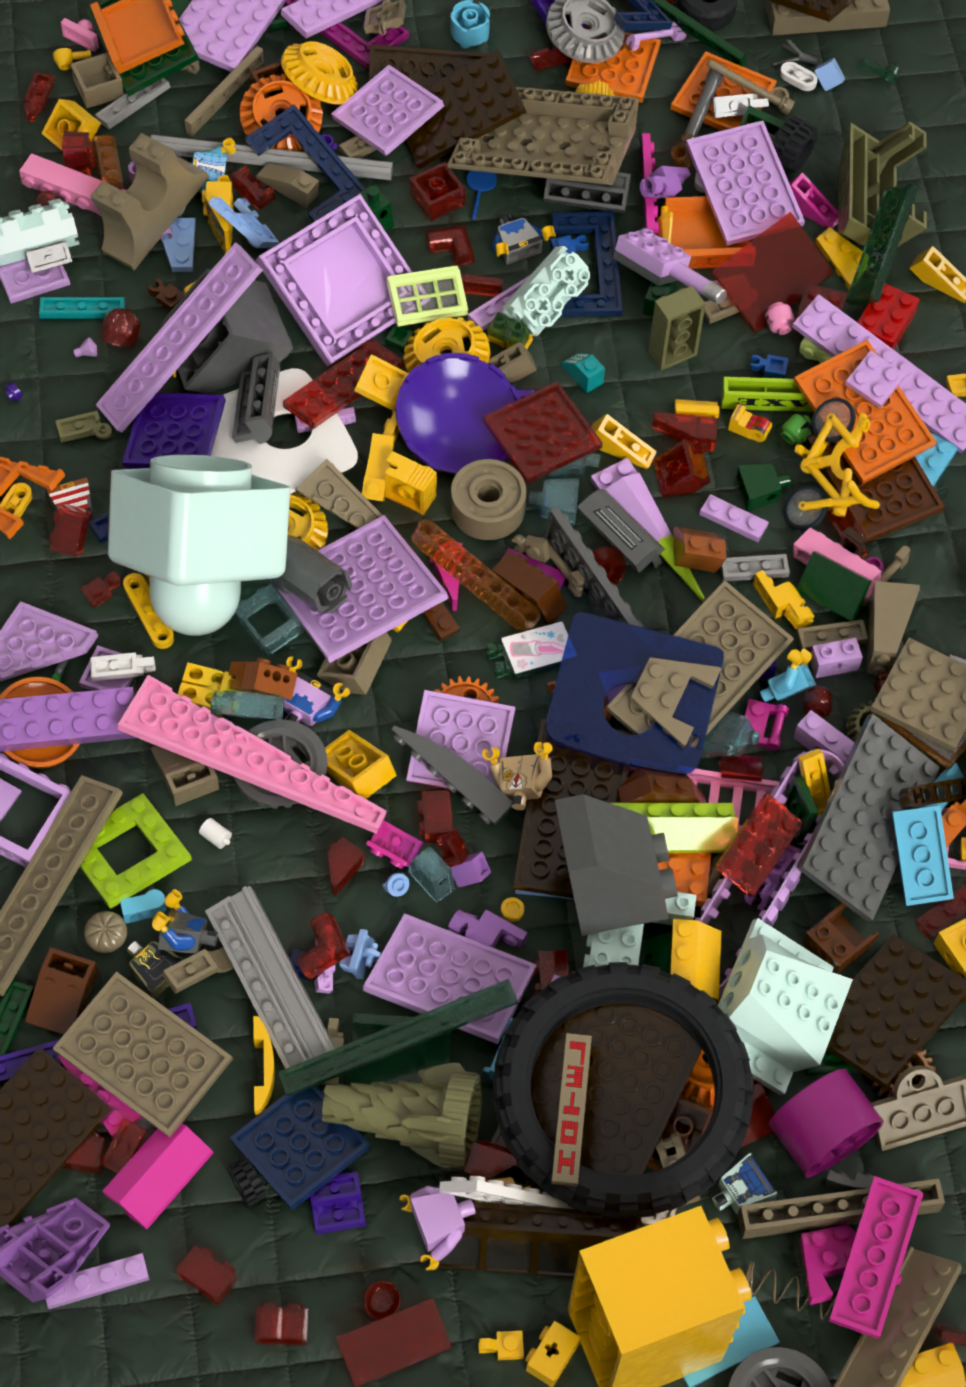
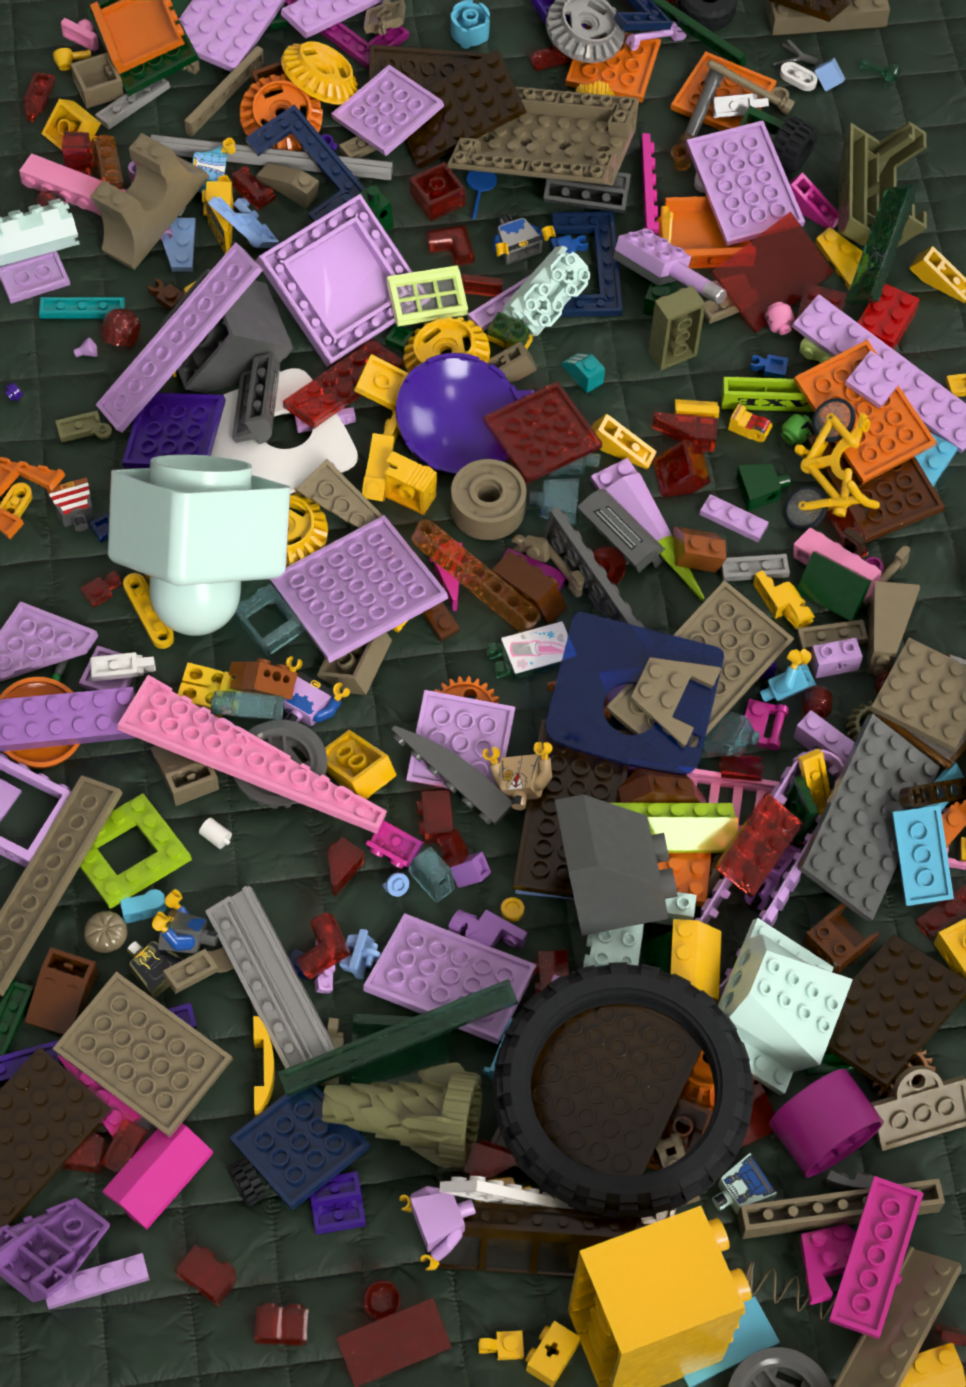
plate [25,241,72,273] -> none
clear red brick [49,504,91,557] -> none
dark grey brick [271,535,352,613] -> none
dark tan tile [551,1033,592,1187] -> none
medium lavender plate [640,166,691,199] -> none

